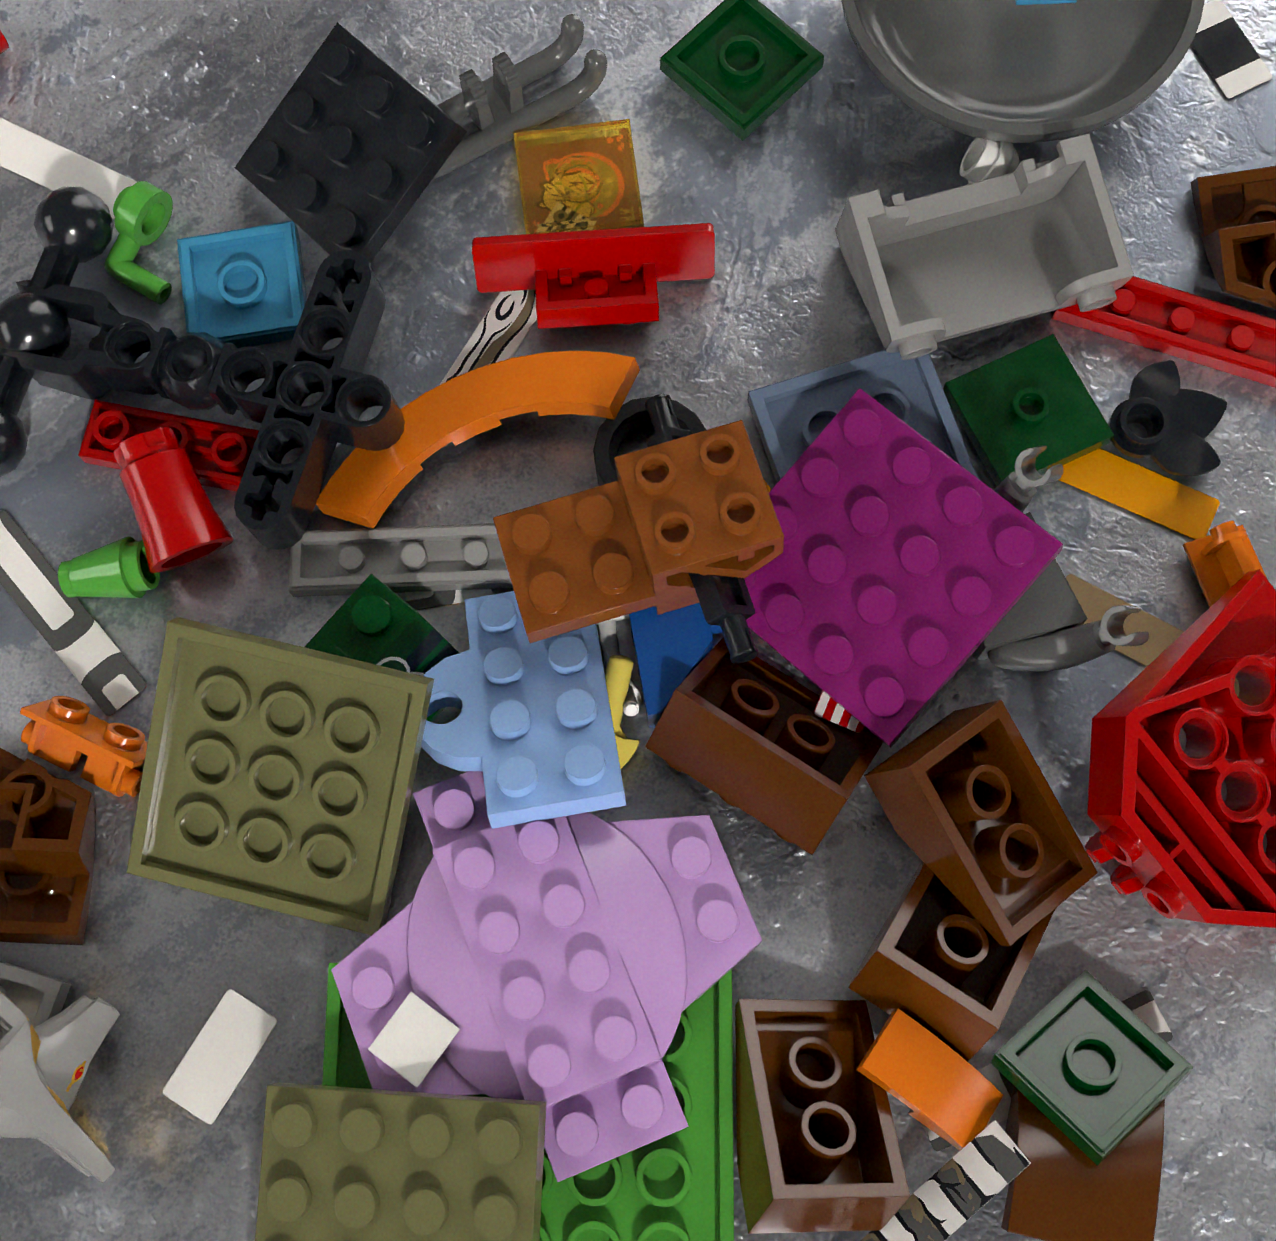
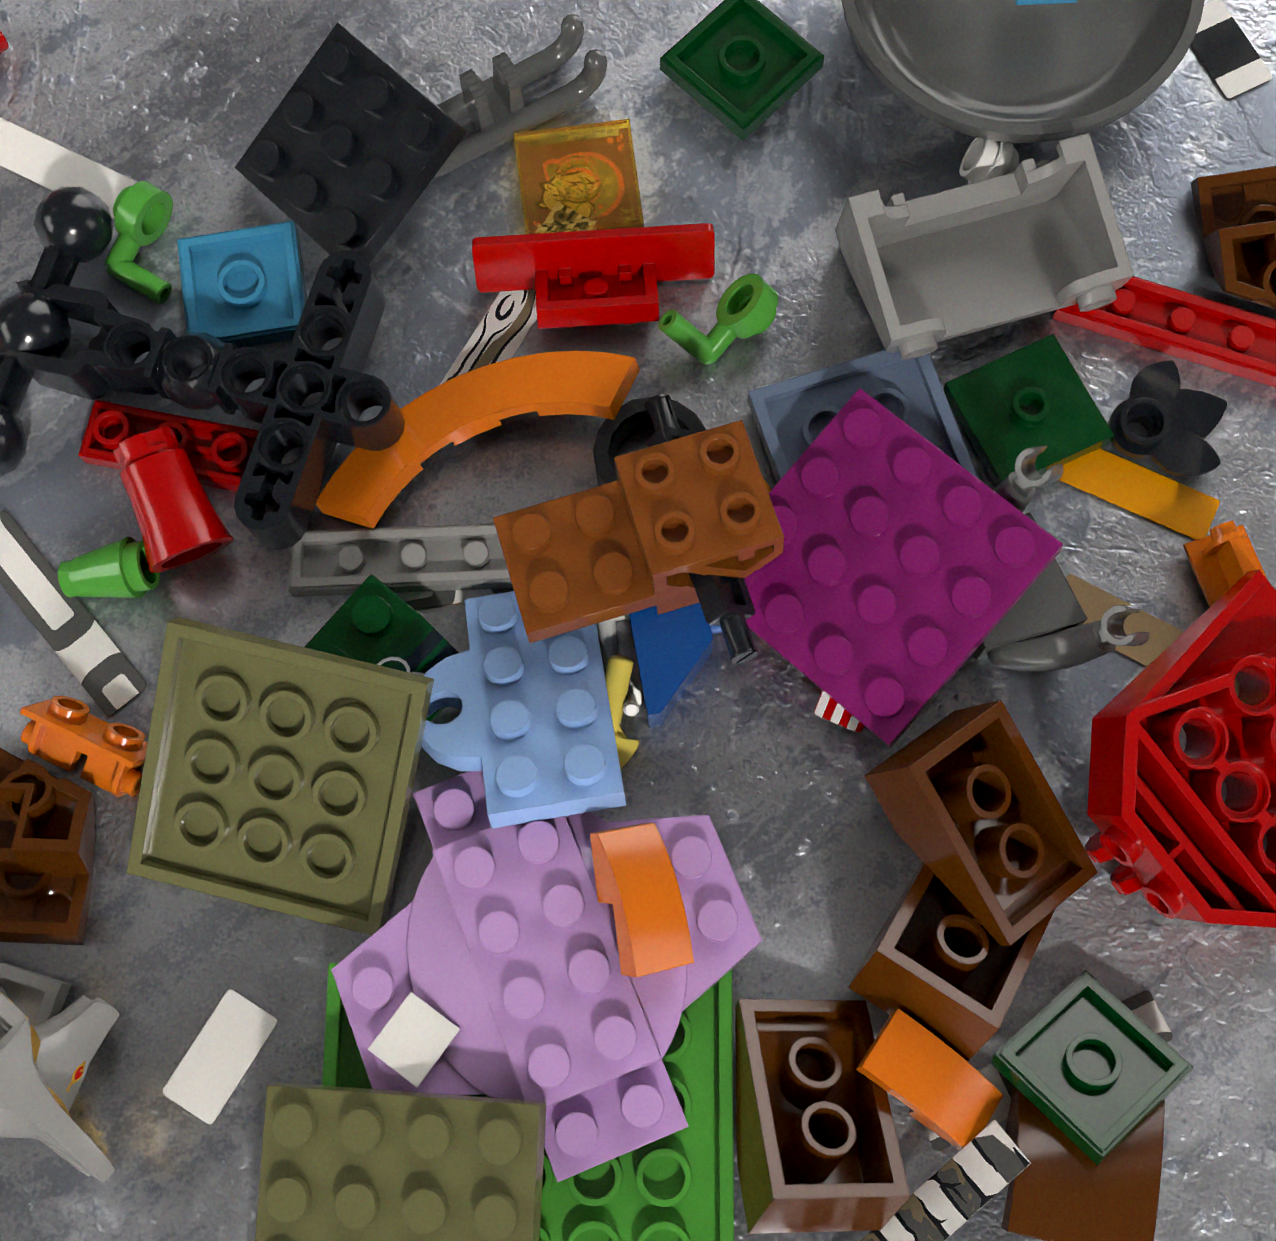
reddish brown slope [645,637,883,855] -> none
none -> orange slope [590,822,694,978]
none -> bright green plate [658,273,778,365]

